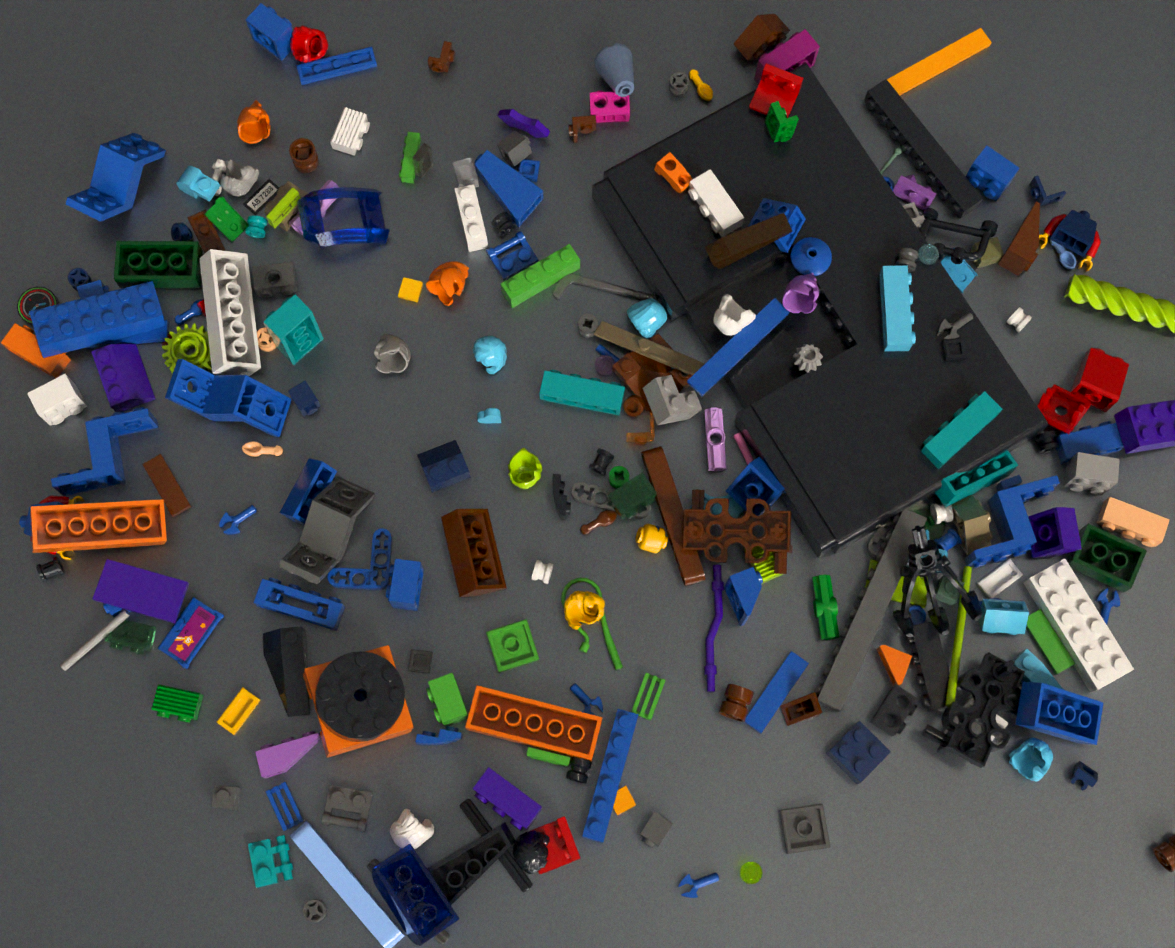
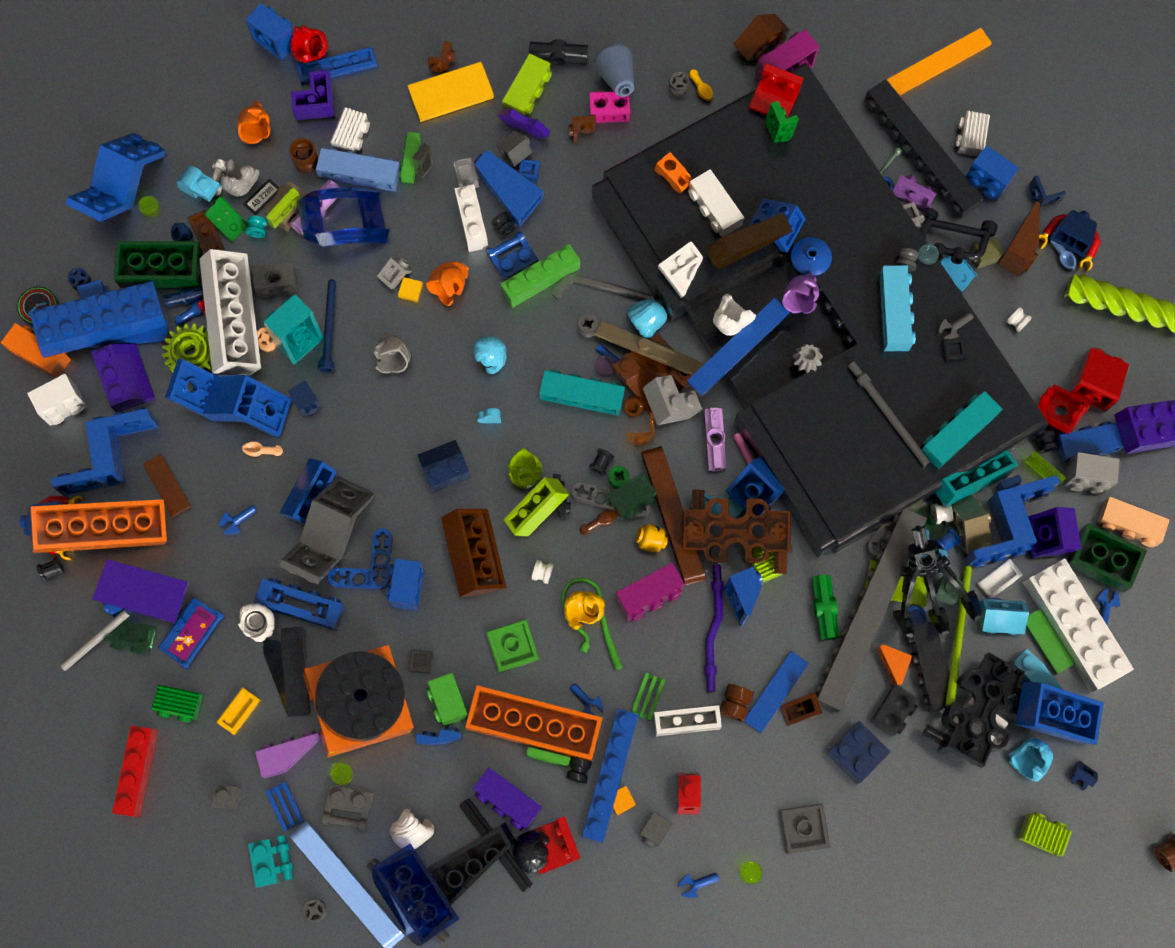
none -> red brick [112,725,158,818]
none -> clear neon green tile [138,196,160,217]
none -> dark blue pin [163,286,204,308]
none -> white hair [238,603,275,642]
none -> dark purple brick [291,70,335,120]
none -> medium blue brick [316,148,401,192]
none -> dark blue piece [318,279,336,373]
none -> clear neon green tile [331,763,353,785]
none -> light grey bracket [377,257,413,289]
none -> yellow tile [407,62,494,122]
none -> lime brick [502,53,552,116]
none -> lime brick [503,477,569,537]
none -> black piece [529,39,588,65]
none -> magenta brick [615,562,685,622]
none -> white brick [653,705,722,737]
none -> white wing [658,242,703,298]
none -> red torso [677,772,701,815]
none -> dark grey bar [848,361,930,467]
none -> white brick [955,111,990,157]
none -> lime brick [1017,812,1072,857]
none -> clear neon green tile [1025,450,1066,488]

